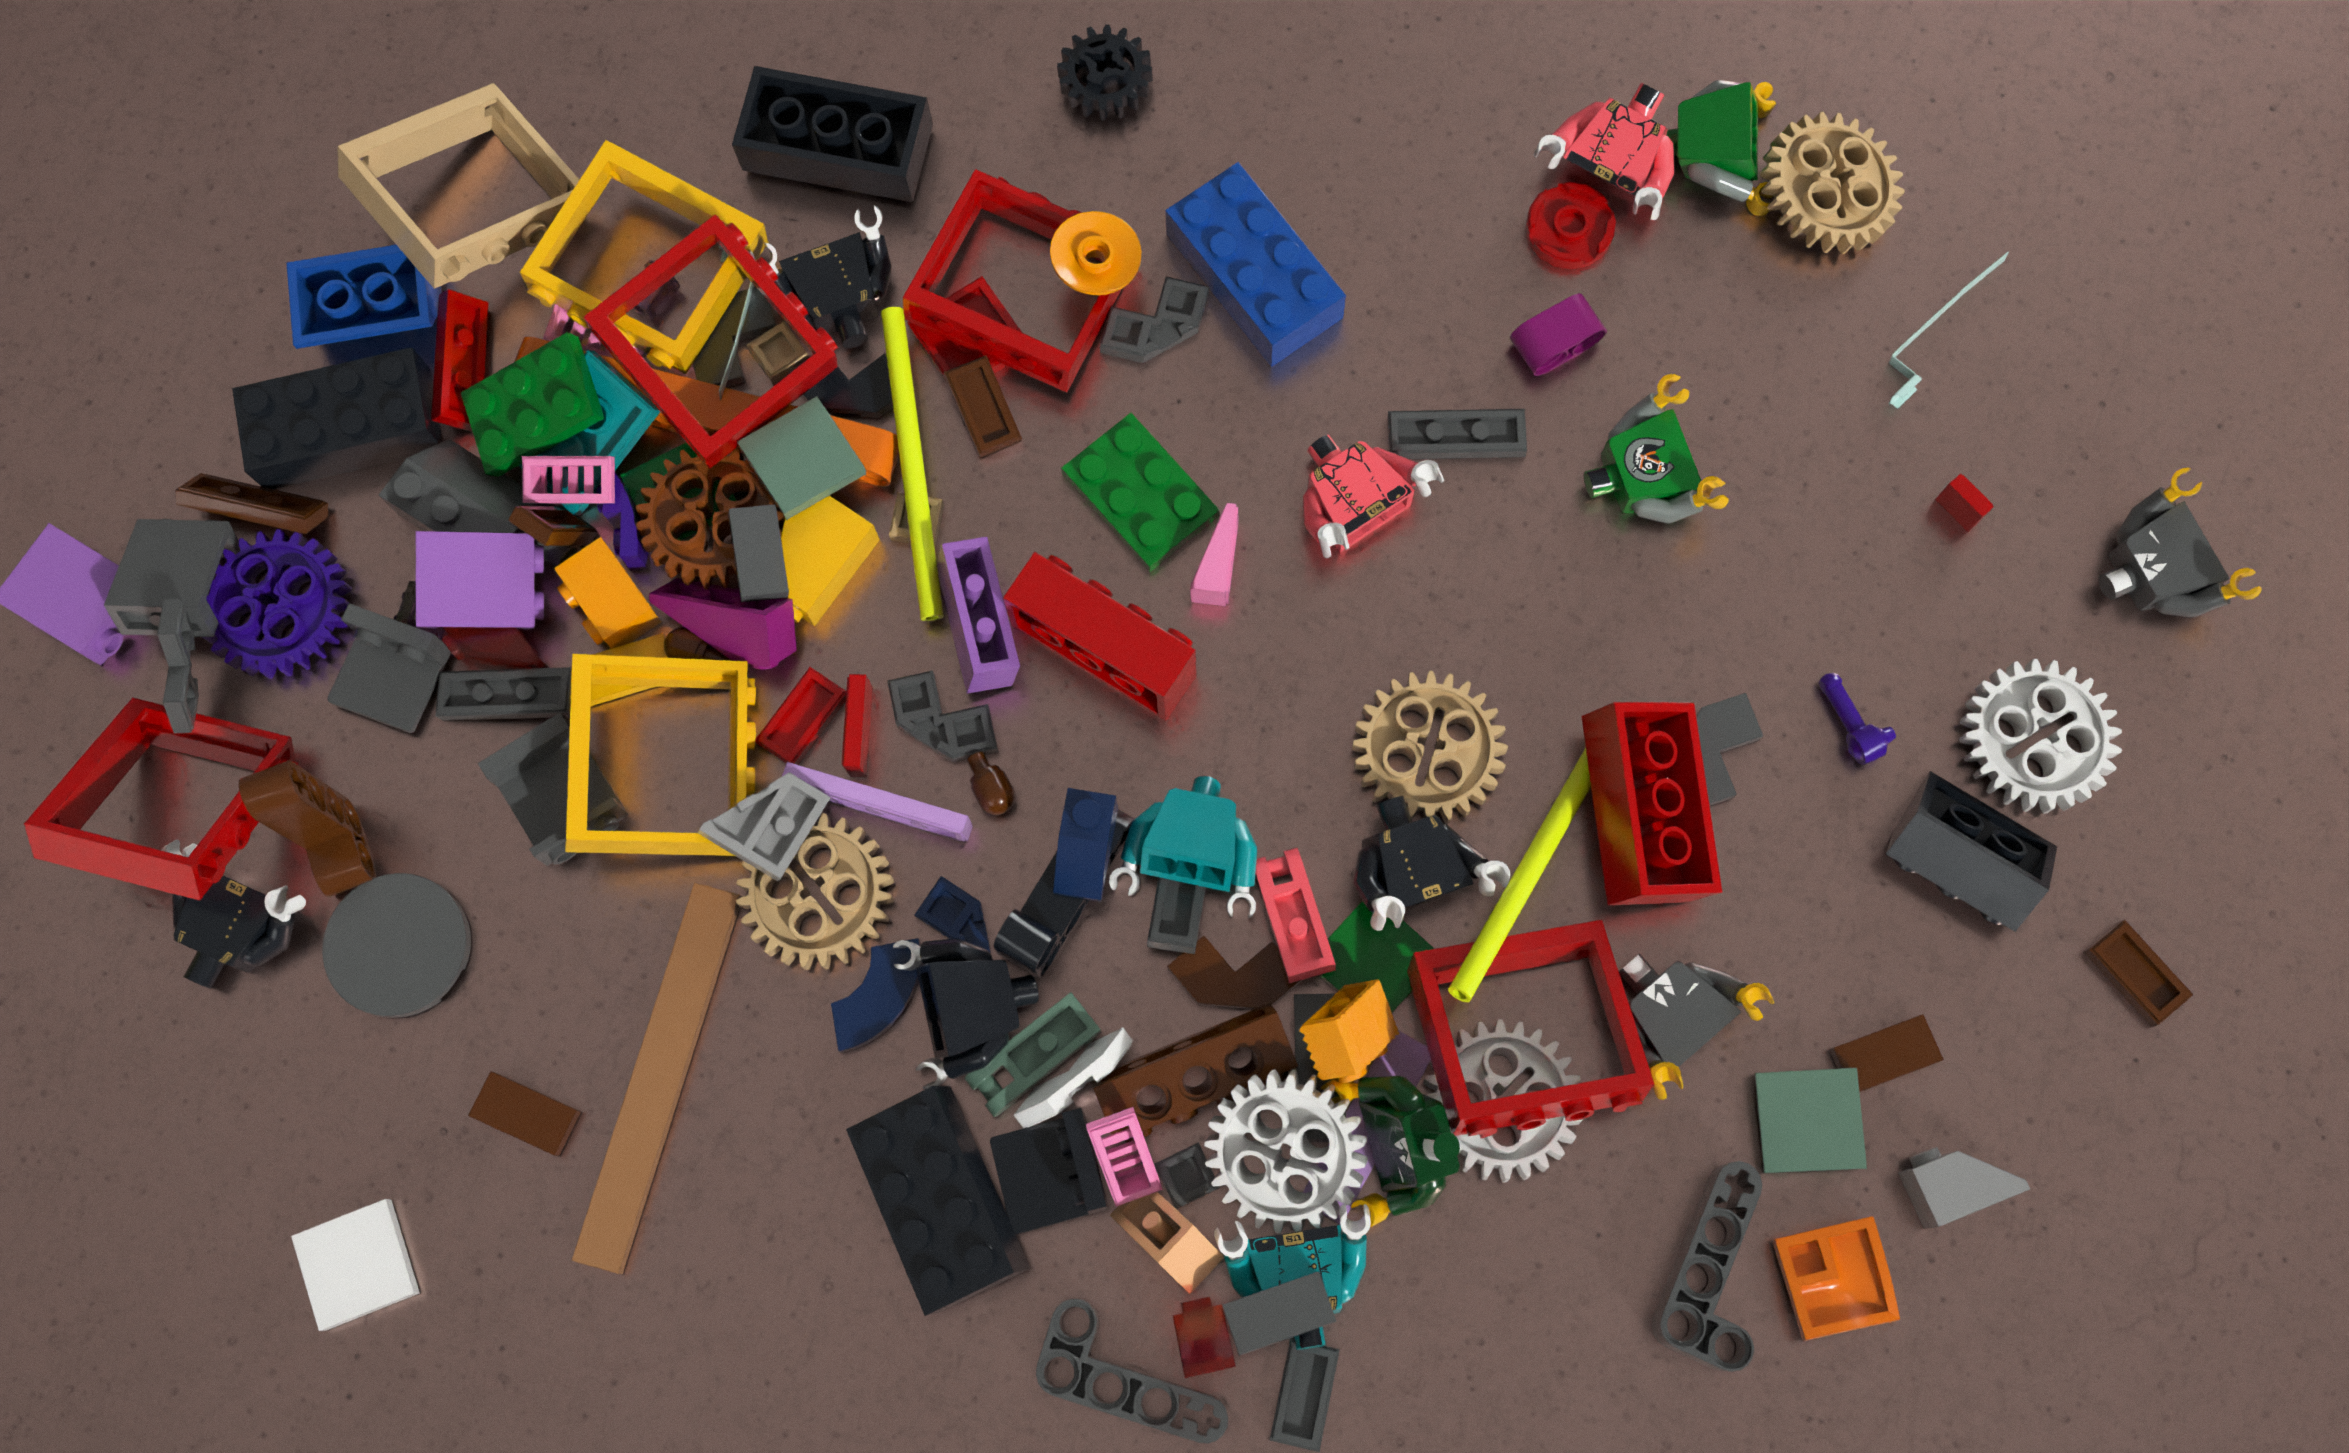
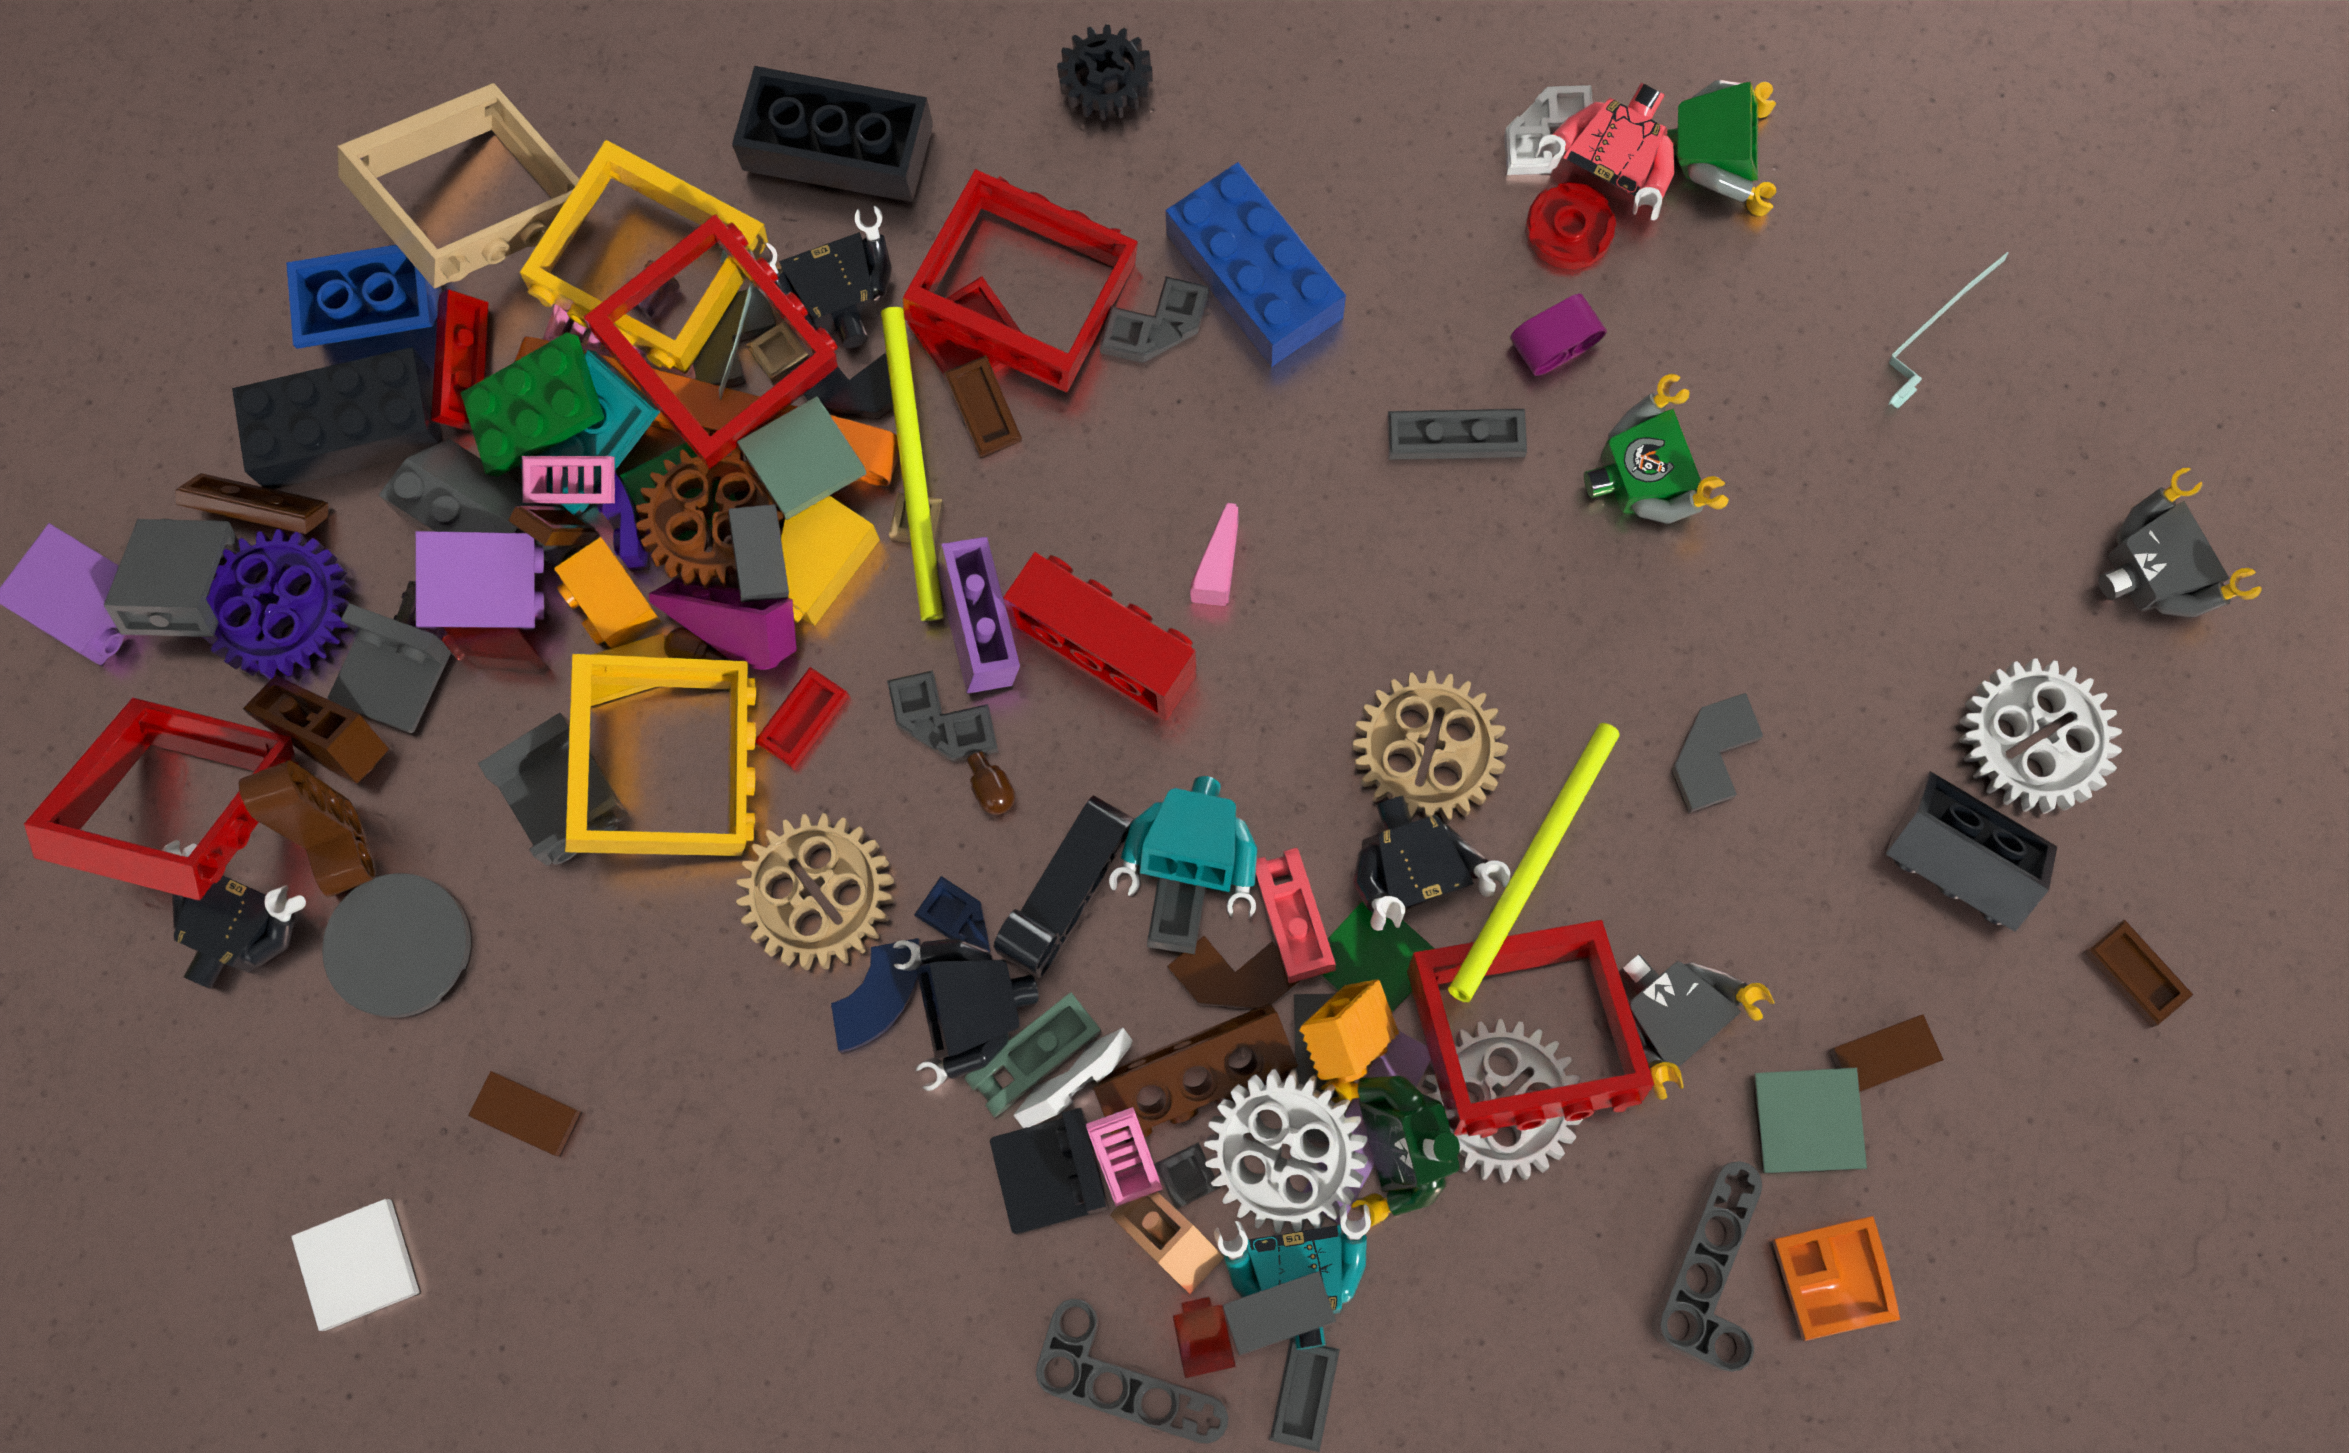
dark grey tile [157,598,199,734] -> none
dark grey tile [435,667,571,721] -> none
medium nougat tile [571,883,742,1274] -> none
light grey wing [698,772,831,882] -> none
lavender tile [782,762,973,842] -> none
red tile [841,674,873,777] -> none
black brick [846,1086,1030,1316] -> none
light orange dish [1050,211,1142,295] -> none
dark blue slope [1053,788,1118,902] -> none
green plate [1061,412,1220,572] -> none
coral torso [1303,435,1445,558] -> none
red brick [1581,702,1723,905] -> none
tan gear [1760,112,1905,254] -> none
dark purple piece [1819,673,1896,766] -> none
light grey slope [1898,1147,2030,1229] -> none
red tile [1935,473,1994,532] -> none
none -> reddish brown slope [243,675,389,784]
none -> white tile [1504,85,1593,175]

